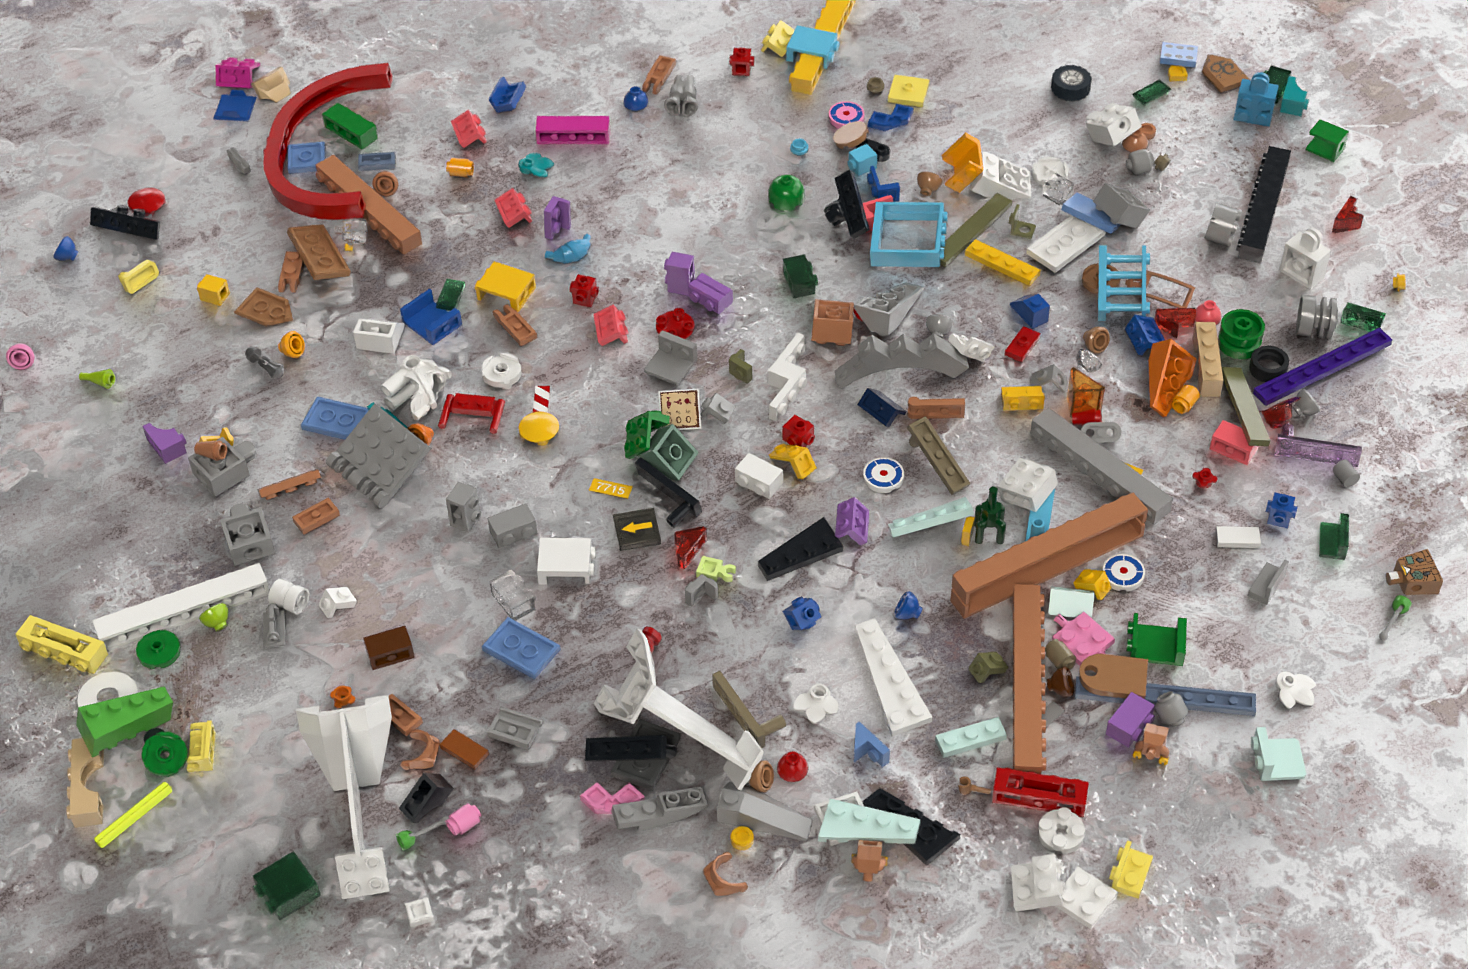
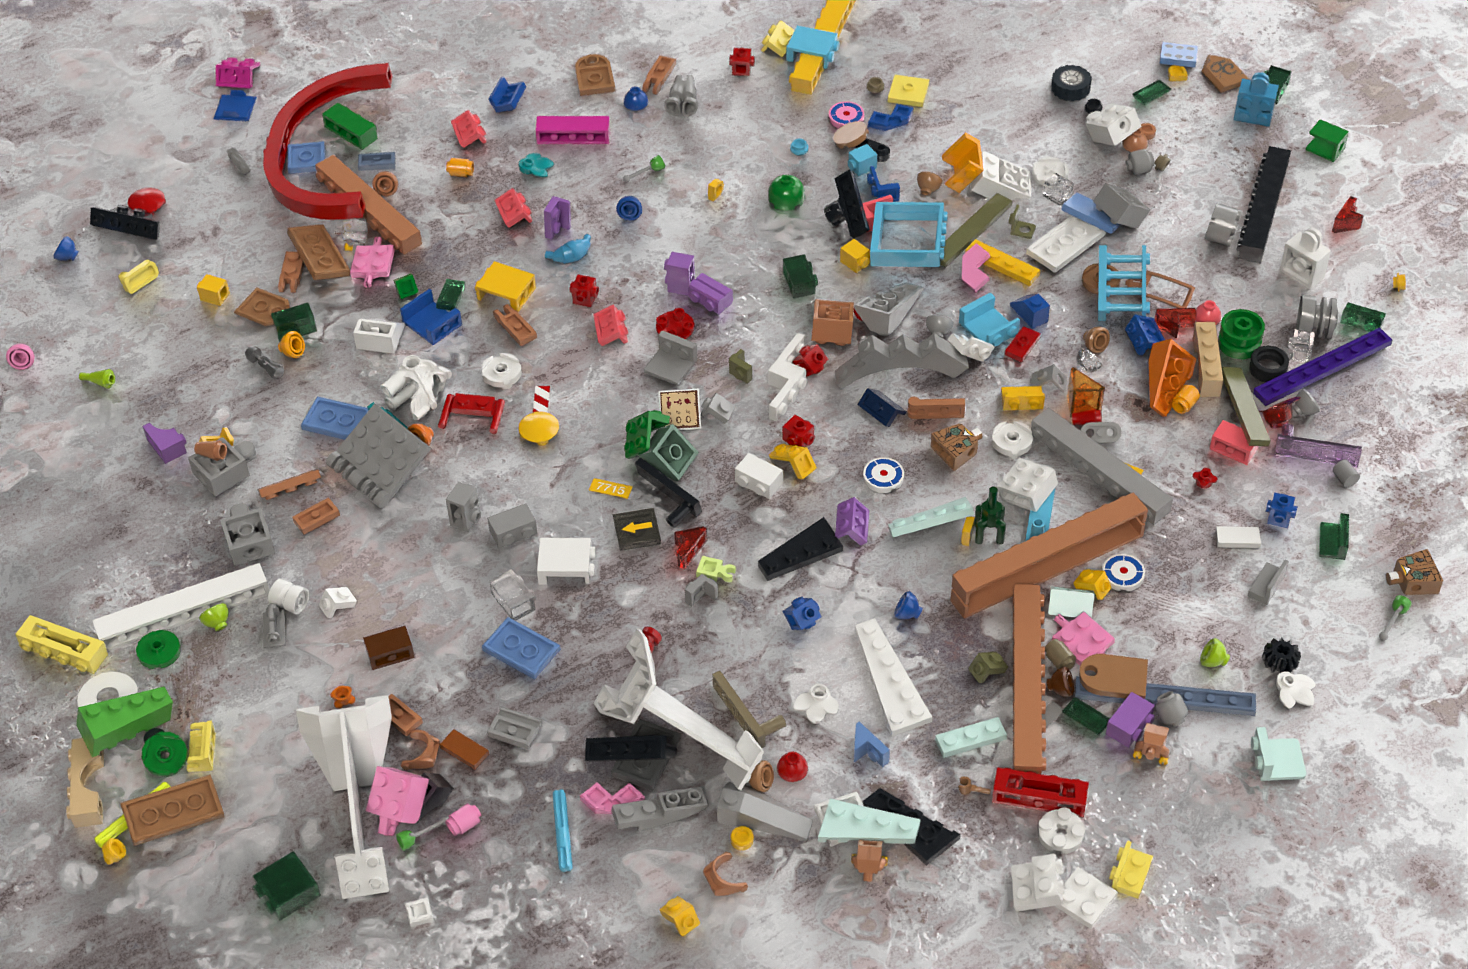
tan slope [251,66,291,103] -> none
dark tan piece [907,416,971,495] -> none
green panel [1126,613,1187,666] -> none
teal arch [1280,76,1309,116] -> none
none -> yellow tile [102,838,126,865]
none -> medium nougat tile [120,774,224,846]
none -> clear green brick [271,303,317,342]
none -> bright pink plate [350,237,395,288]
none -> bright pink hinge [366,766,429,836]
none -> green tile [393,274,419,299]
none -> medium azure axle [552,789,573,872]
none -> medium nougat tile [575,54,615,96]
none -> blue brick [616,196,642,221]
none -> hinge [623,155,665,182]
none -> yellow bracket [659,896,700,936]
none -> yellow tile [708,178,724,201]
none -> red brick [792,344,829,376]
none -> yellow brick [840,239,870,273]
none -> medium nougat torso [931,424,983,471]
none -> medium azure panel [959,292,1020,347]
none -> bright pink tile [962,243,990,293]
none -> white plate [992,421,1033,459]
none -> clear green tile [1062,697,1110,736]
none -> black plate [1084,98,1103,114]
none -> lime brick [1200,638,1230,668]
none -> black gear [1262,637,1301,673]
none -> clear brick [1287,329,1315,363]

